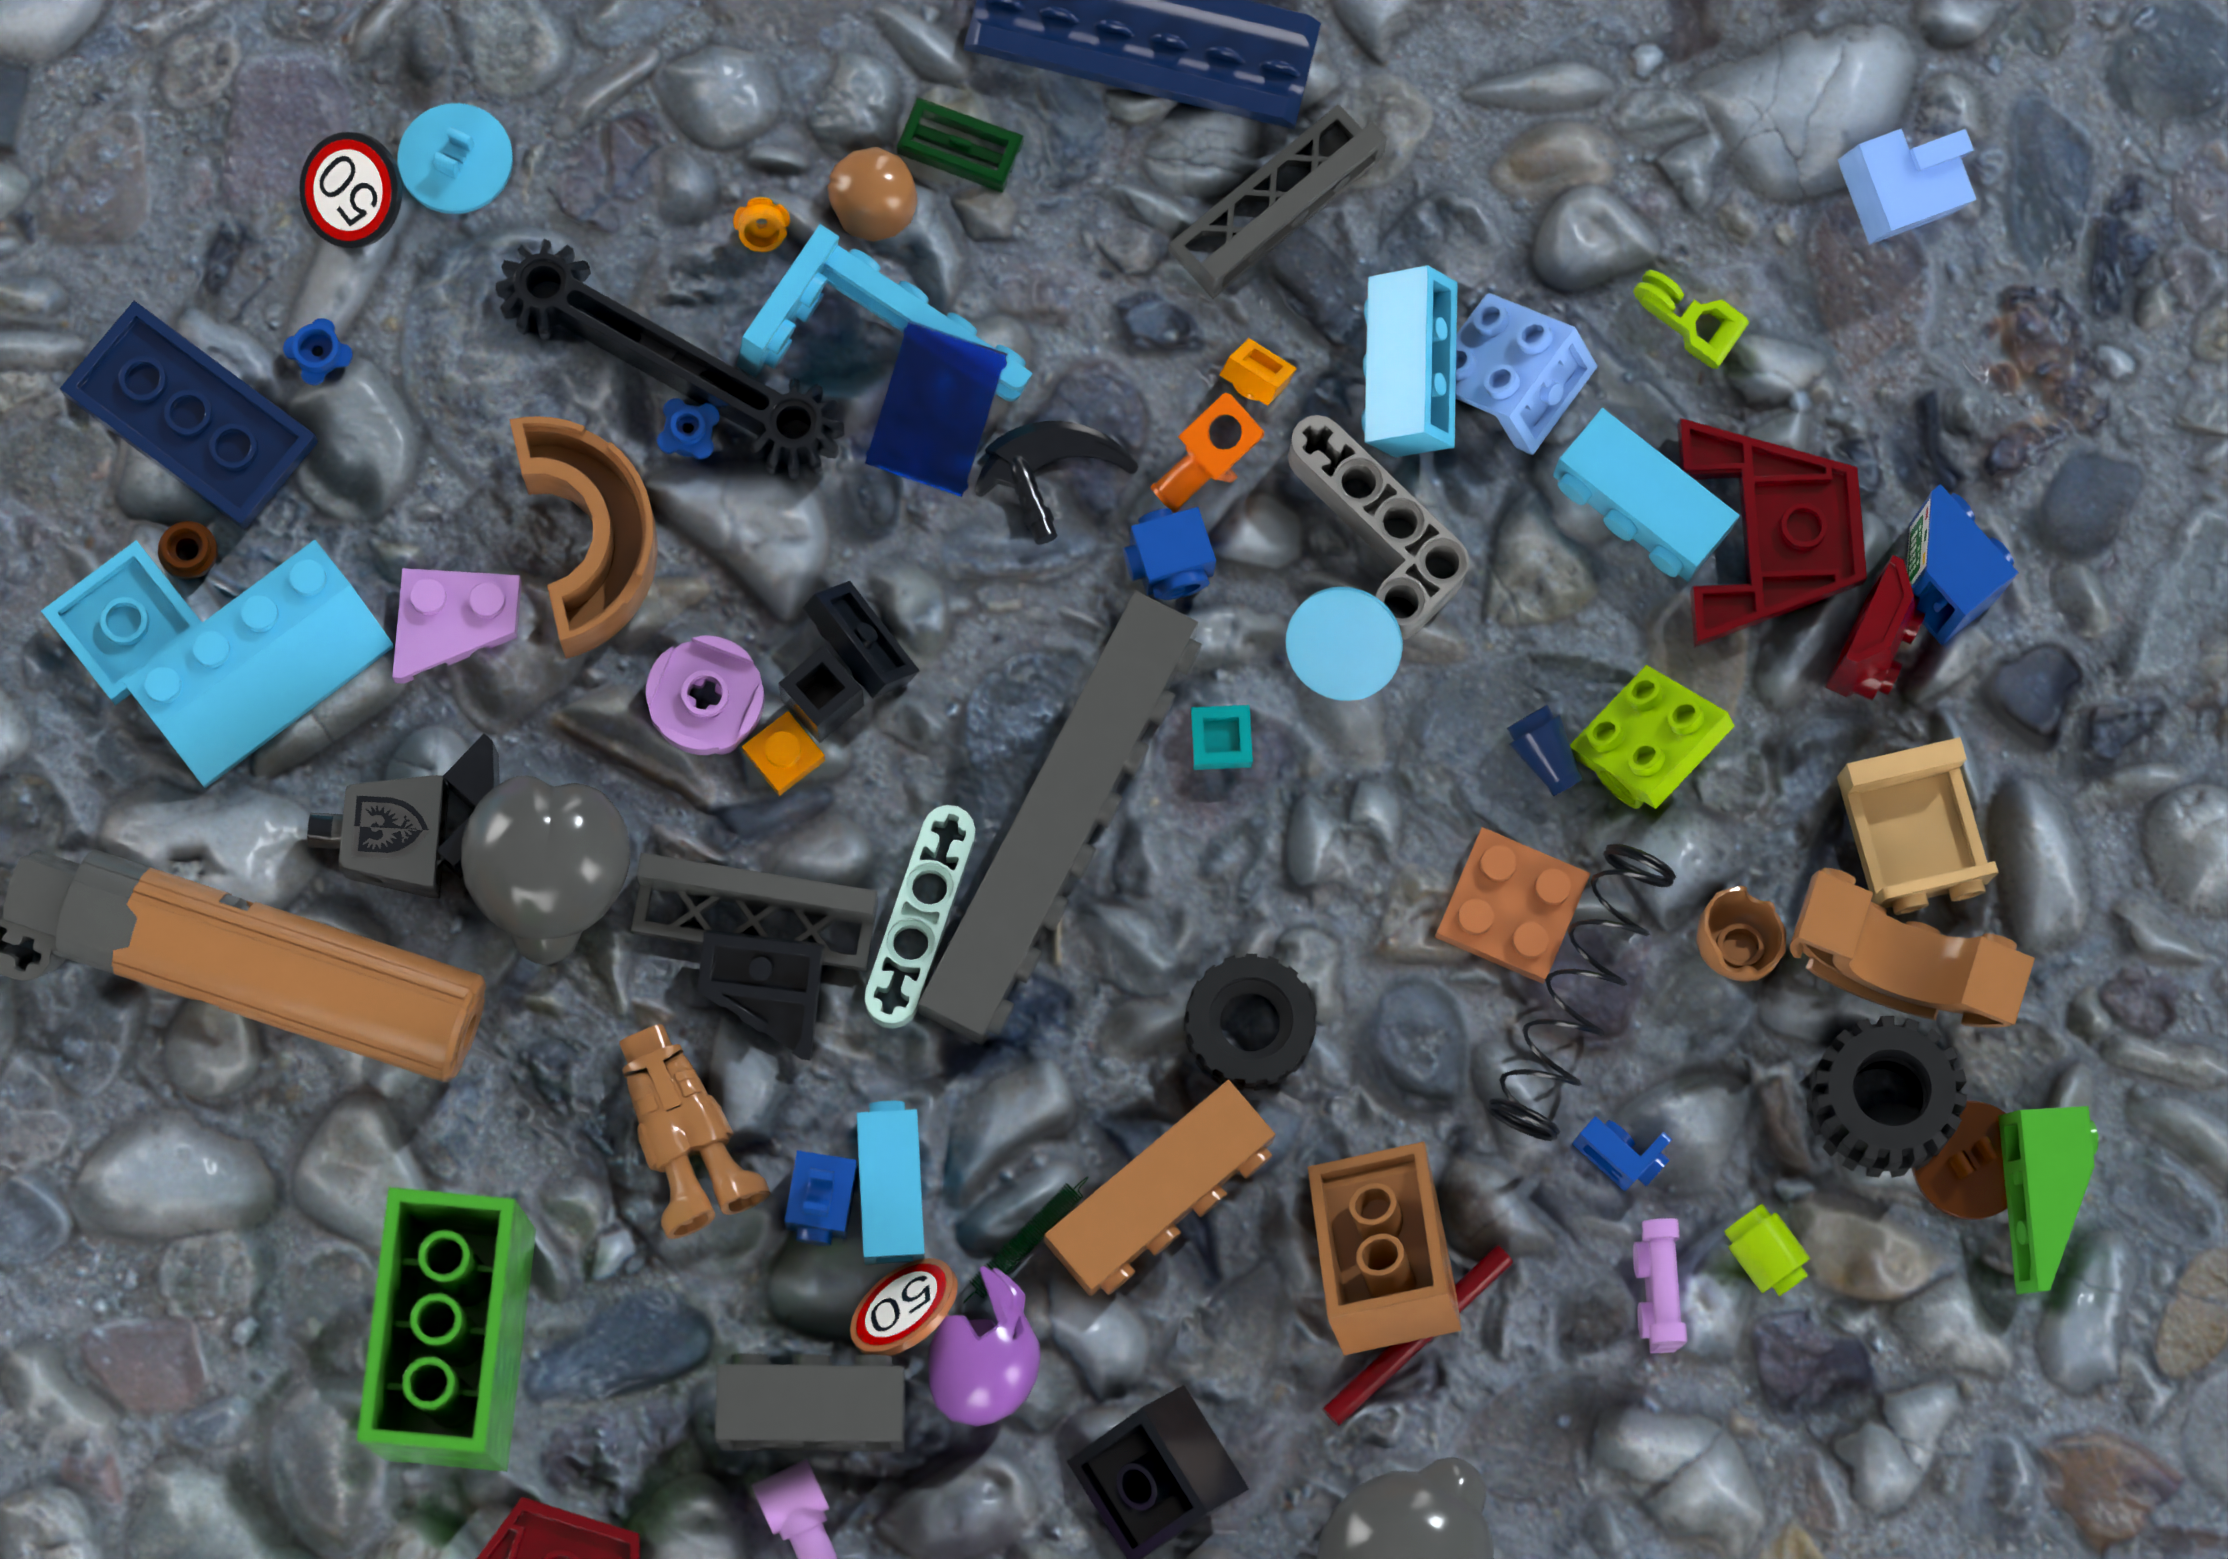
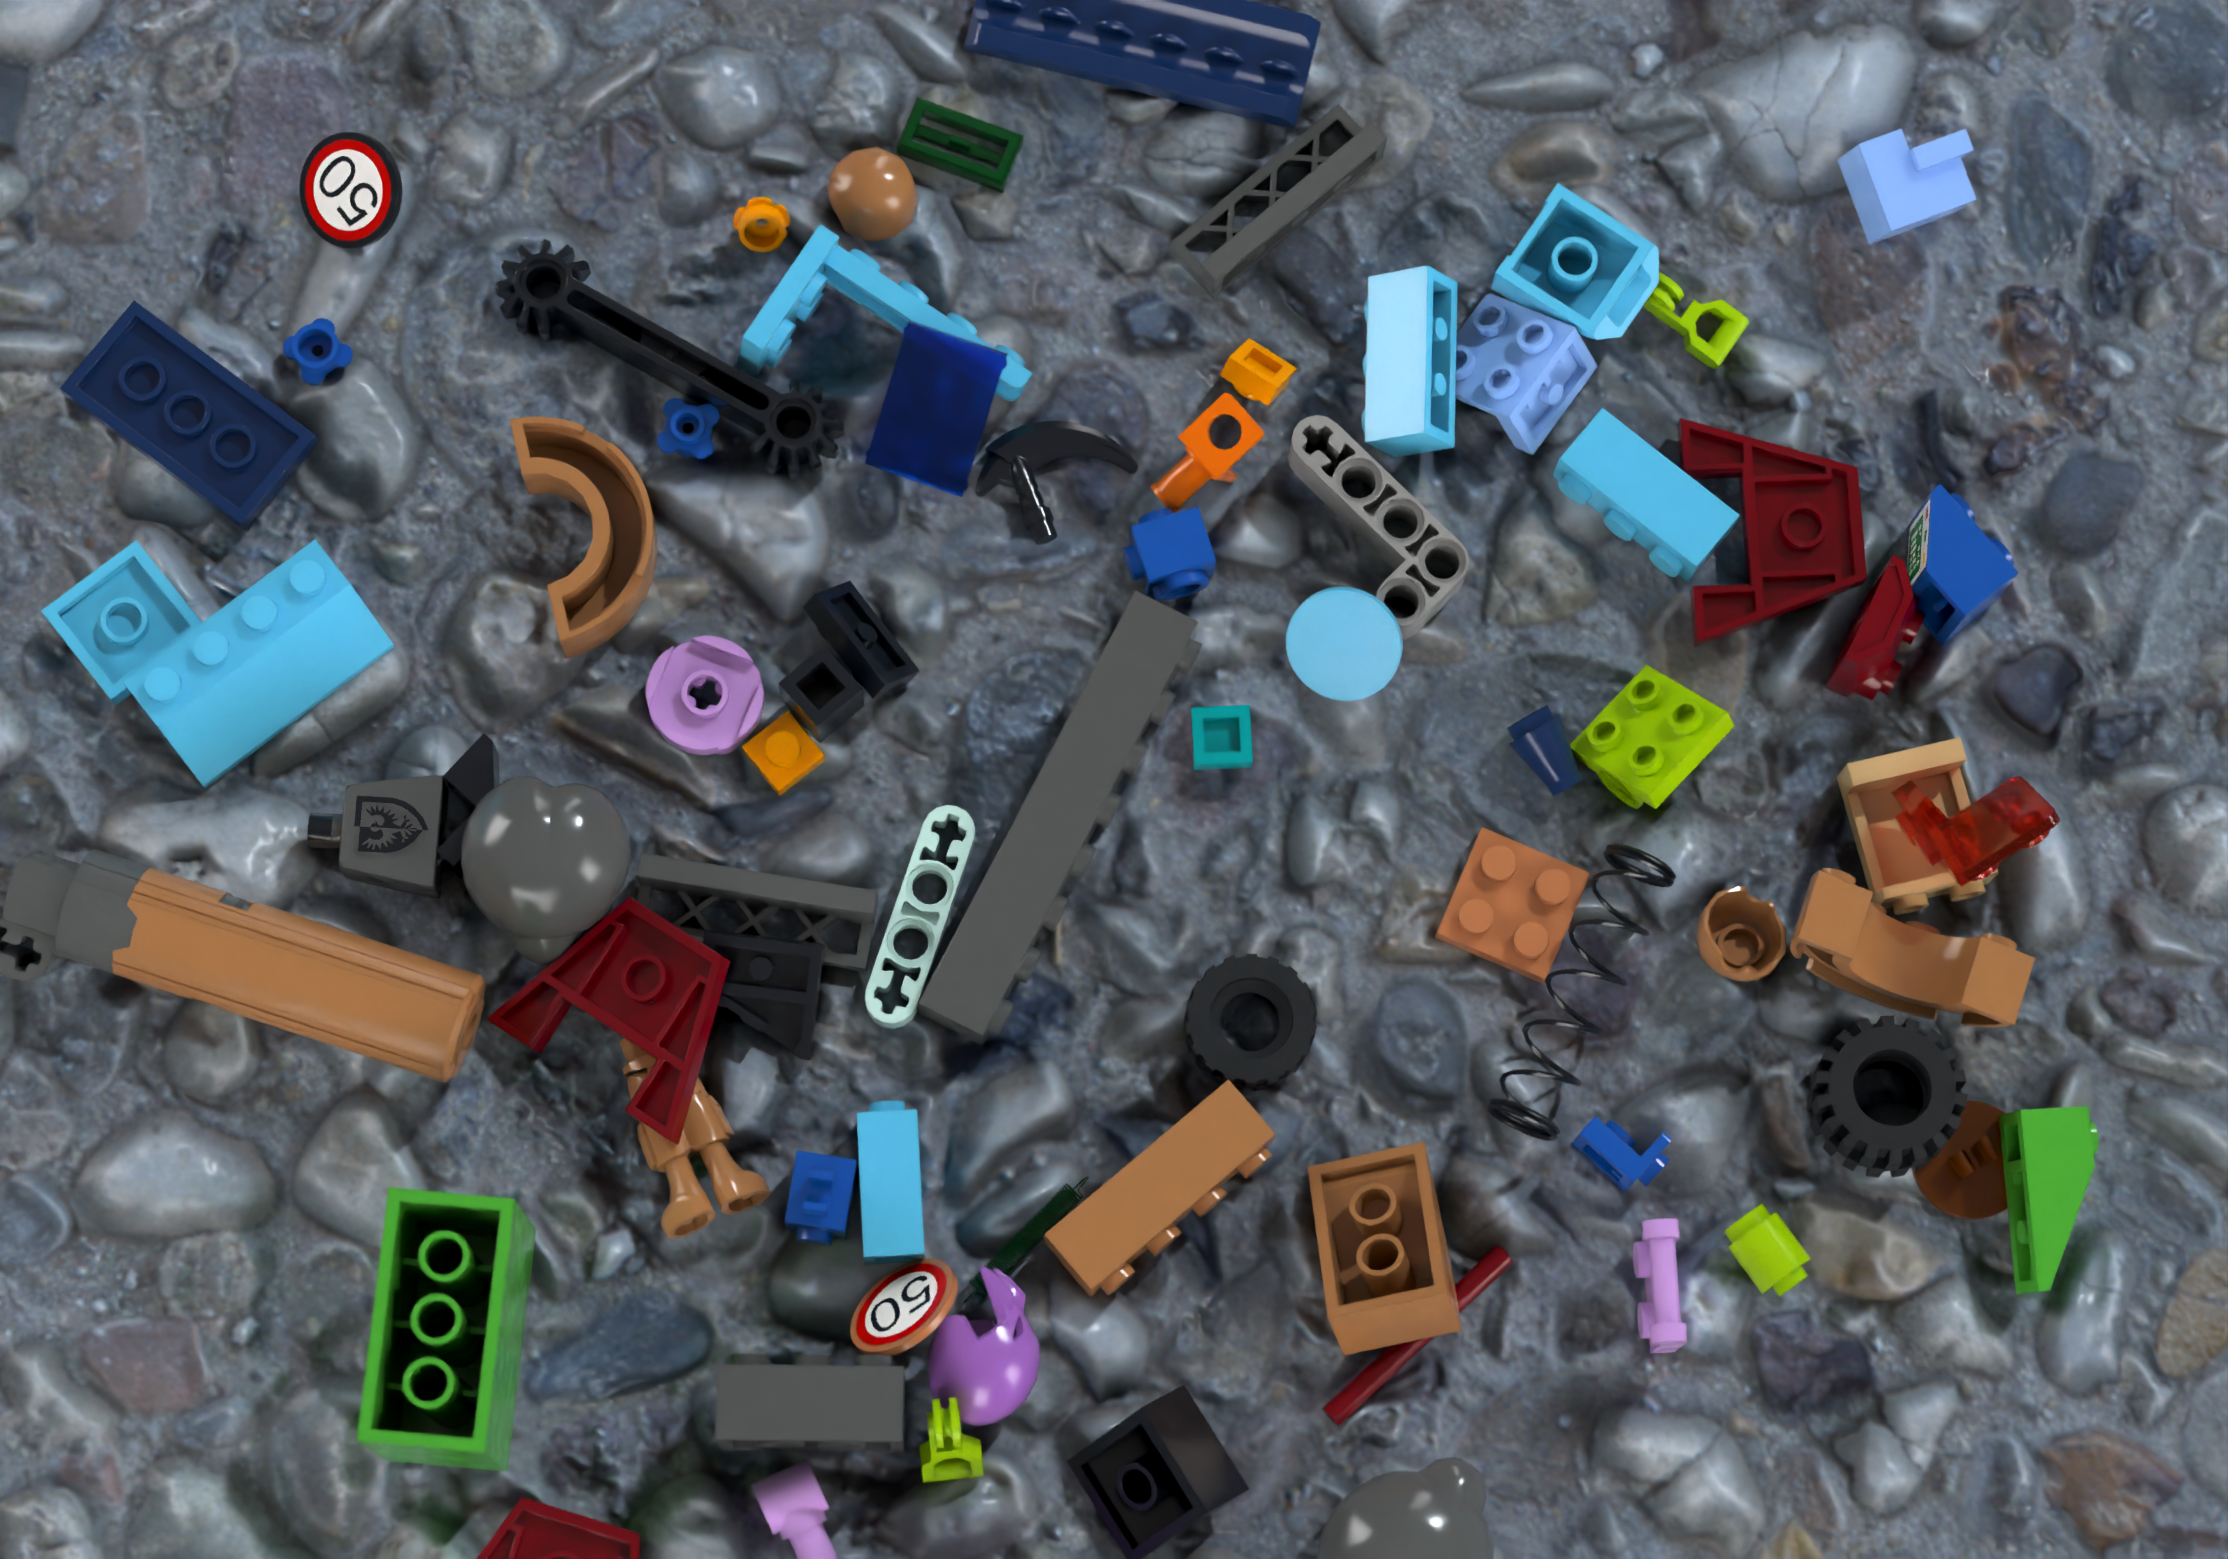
reddish brown plate [158,521,218,580] -> none
lavender wing [392,568,522,684] -> none
medium azure piece [398,103,513,214] -> none
none -> dark red wing [487,897,730,1145]
none -> lime piece [919,1397,984,1483]
none -> medium azure slope [1491,183,1659,340]
none -> clear red bracket [1891,776,2060,887]

